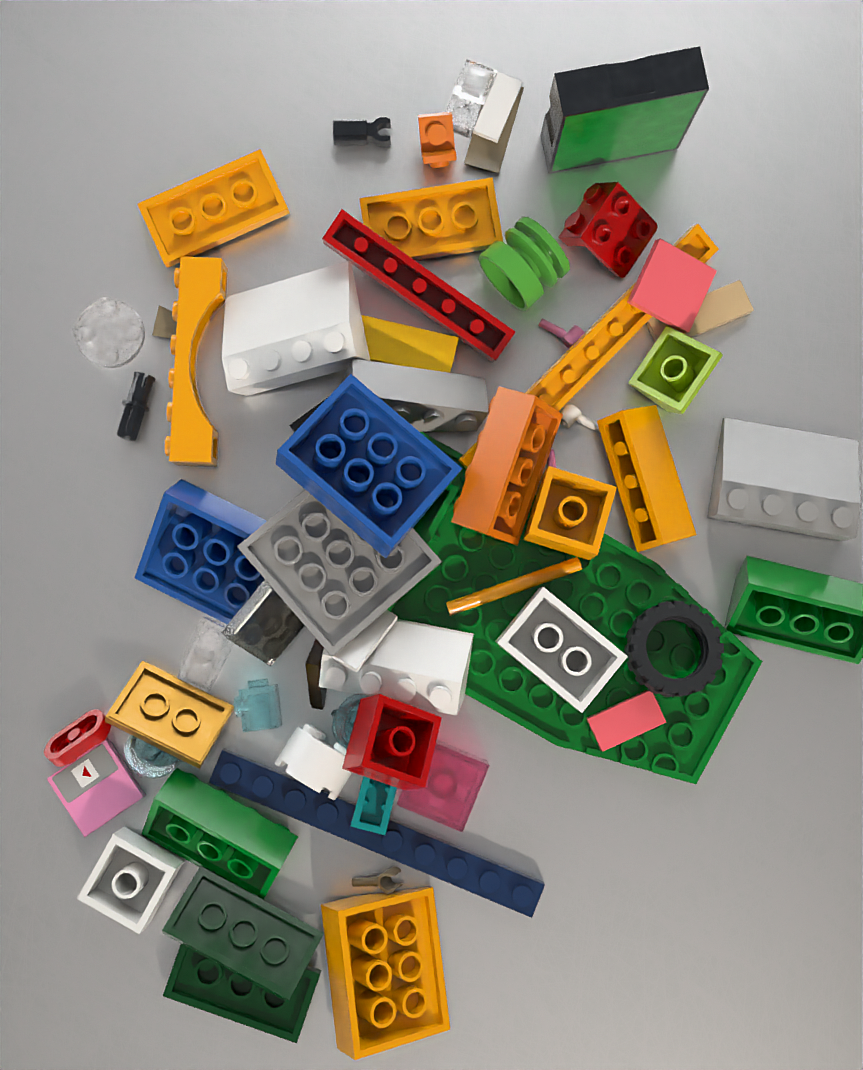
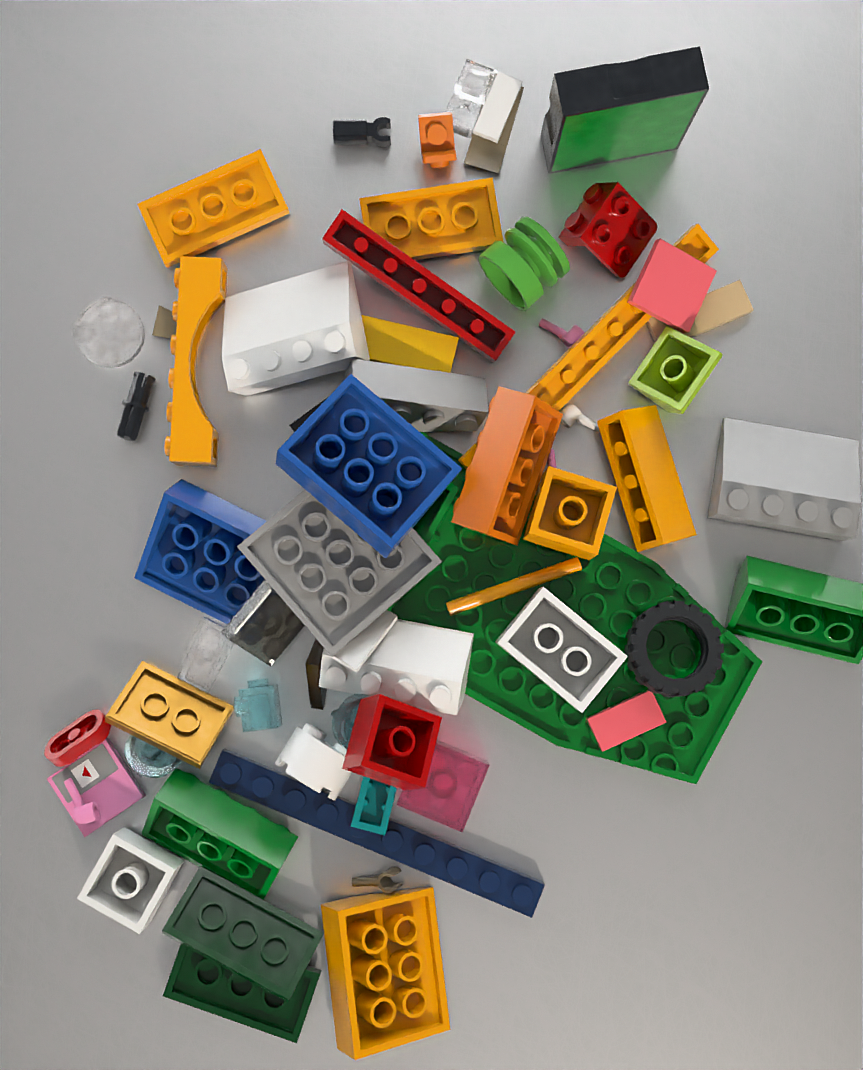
none -> bright pink hand [64,778,100,824]

